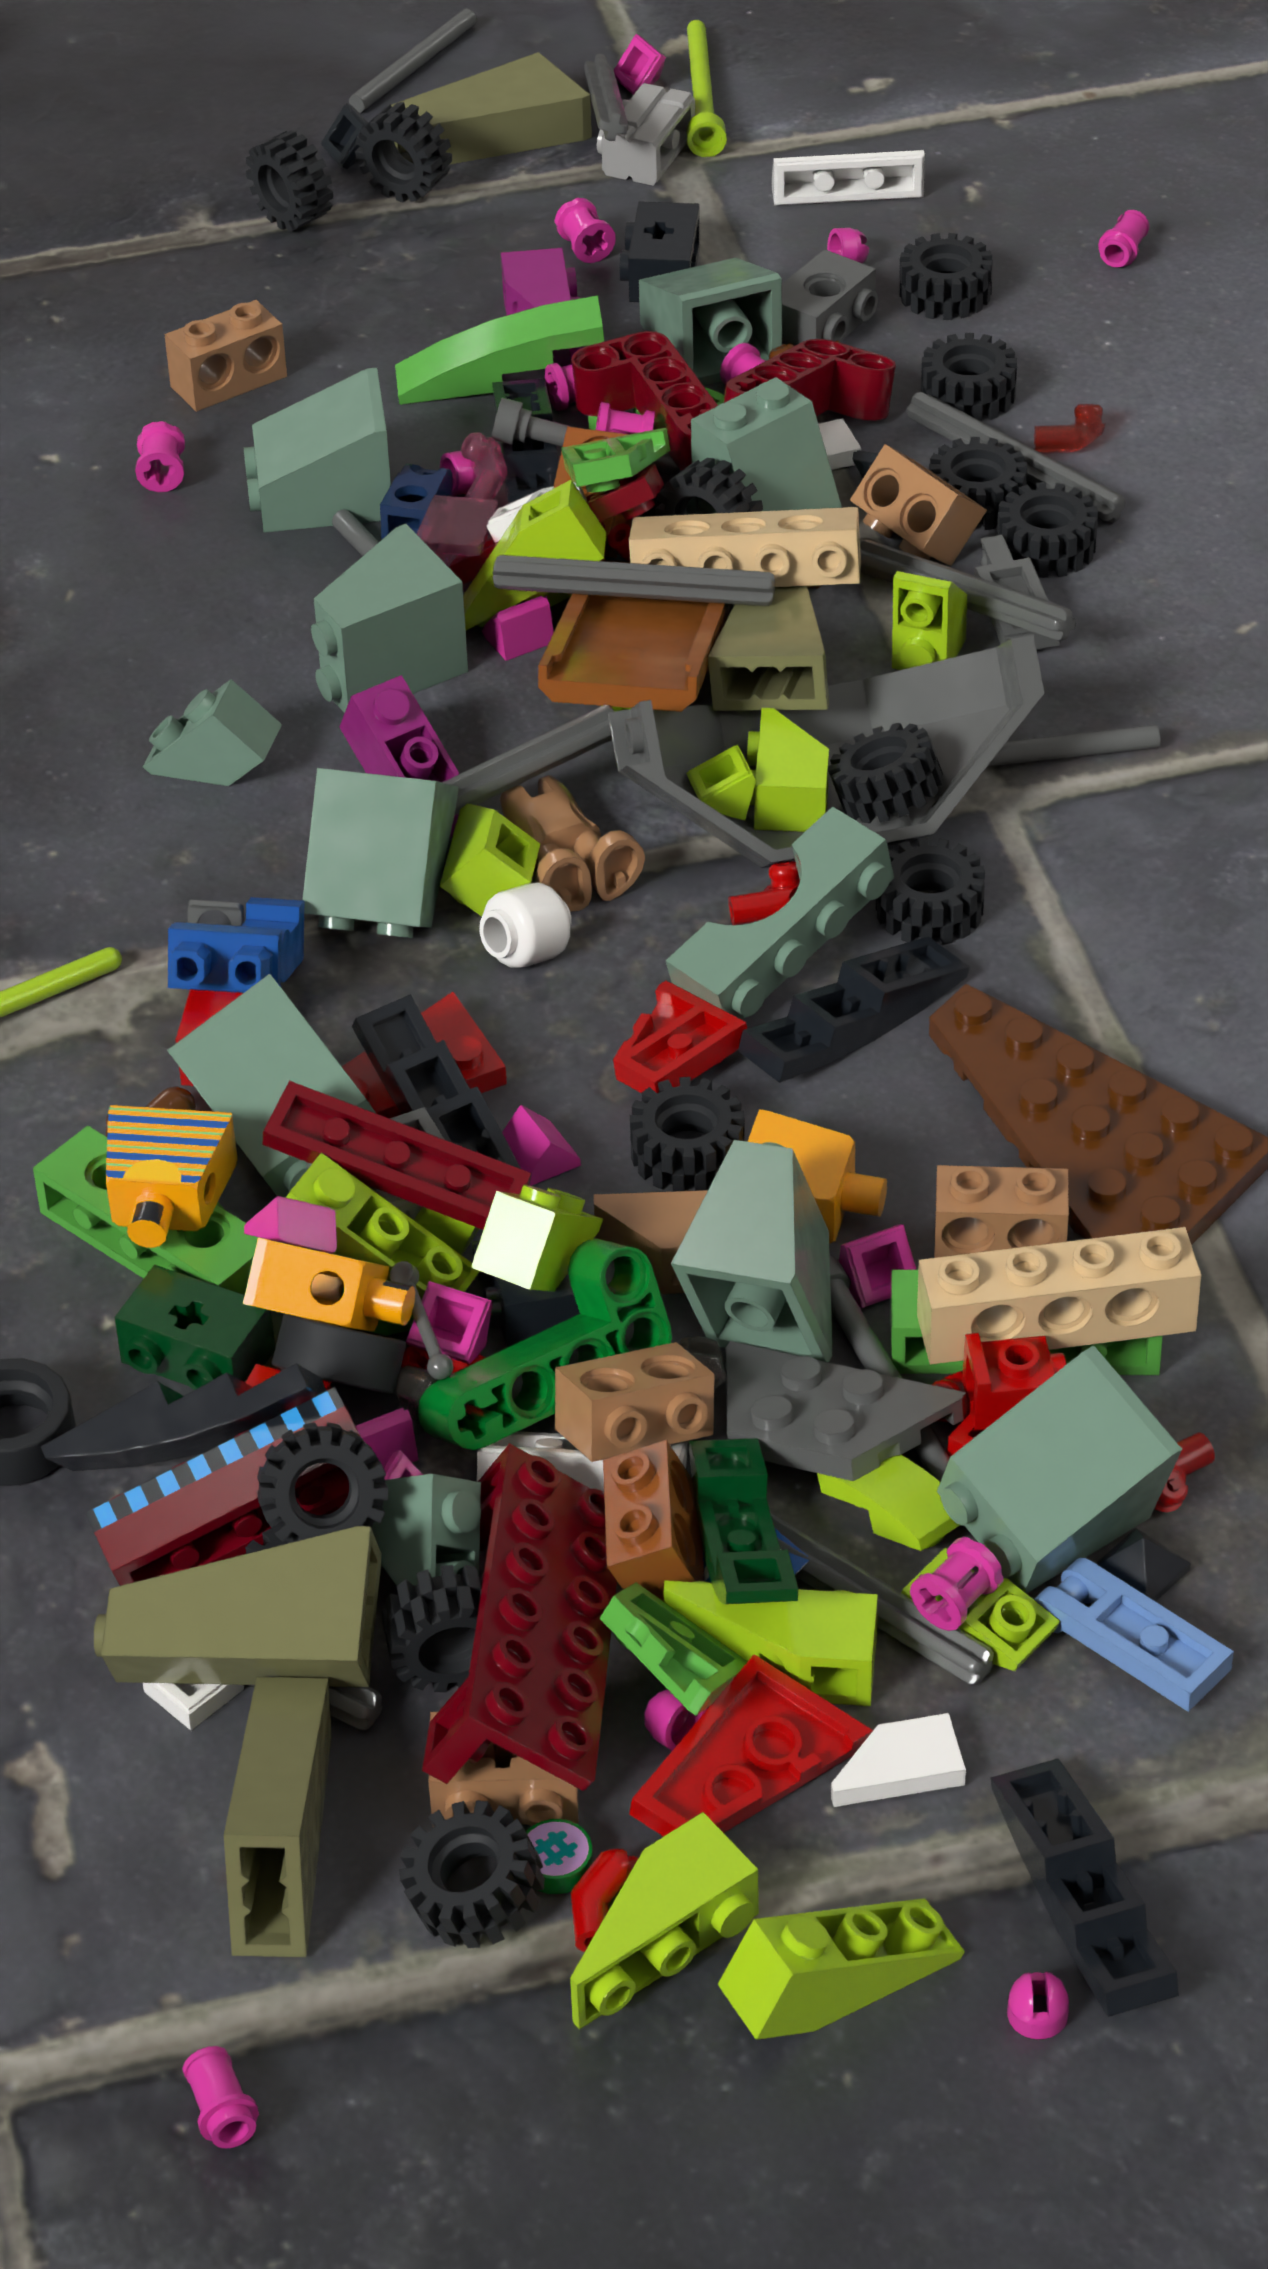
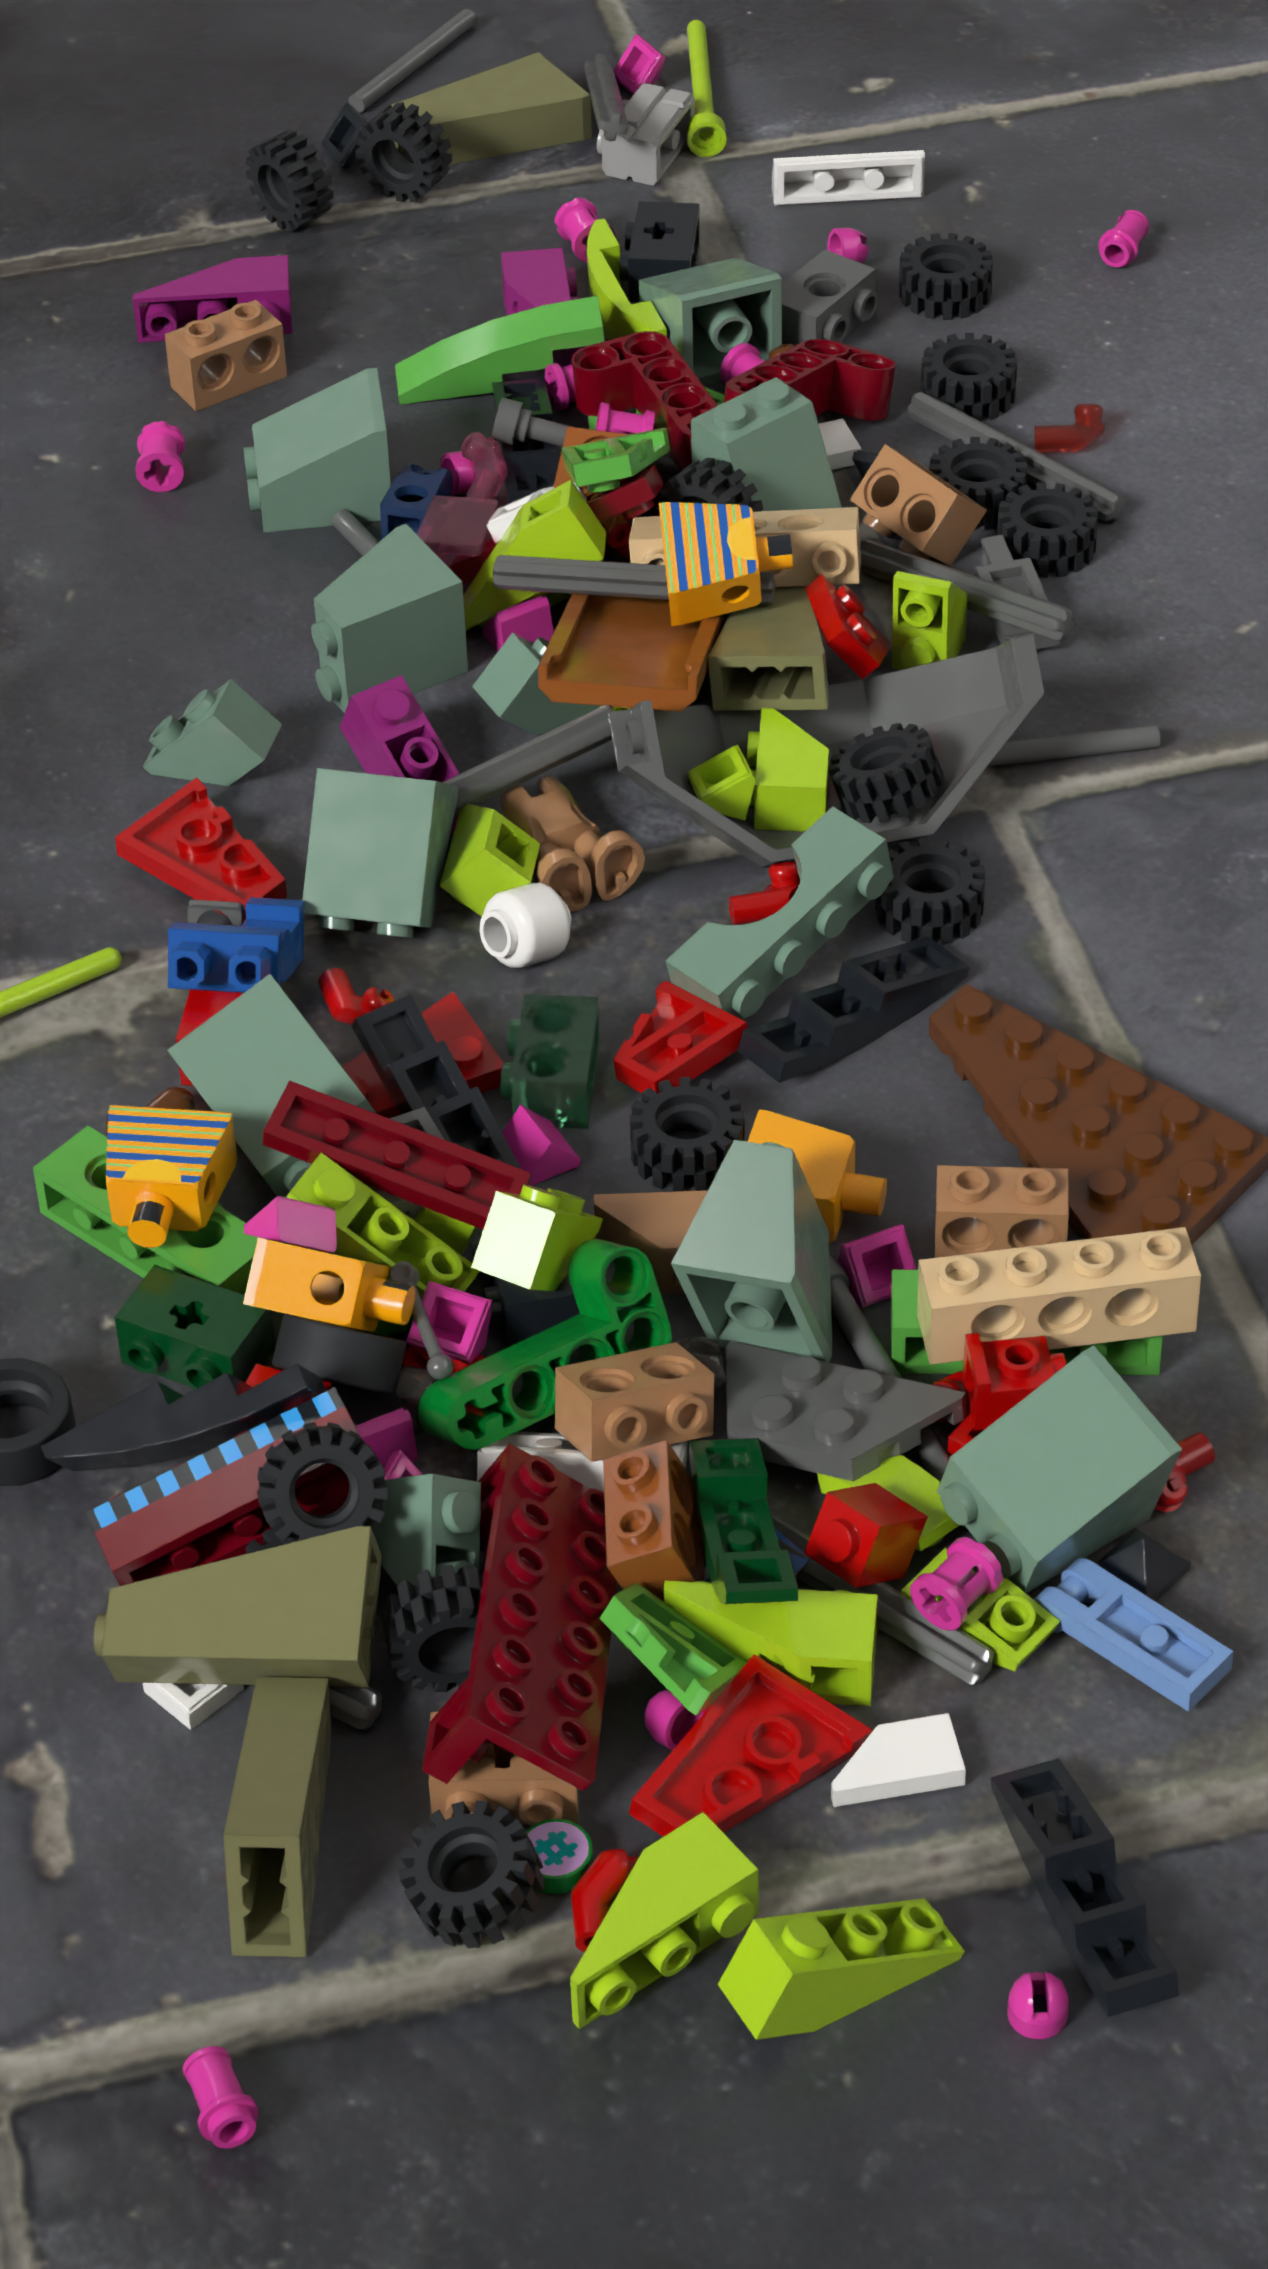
none -> red wing [115,777,287,921]
none -> magenta slope [133,255,293,343]
none -> red arm [318,968,395,1025]
none -> sand green slope [472,632,601,736]
none -> clear green brick [501,994,600,1129]
none -> lime slope [587,218,667,340]
none -> light orange torso [659,502,793,626]
none -> red brick [804,1483,928,1588]
none -> red wing [805,574,891,680]

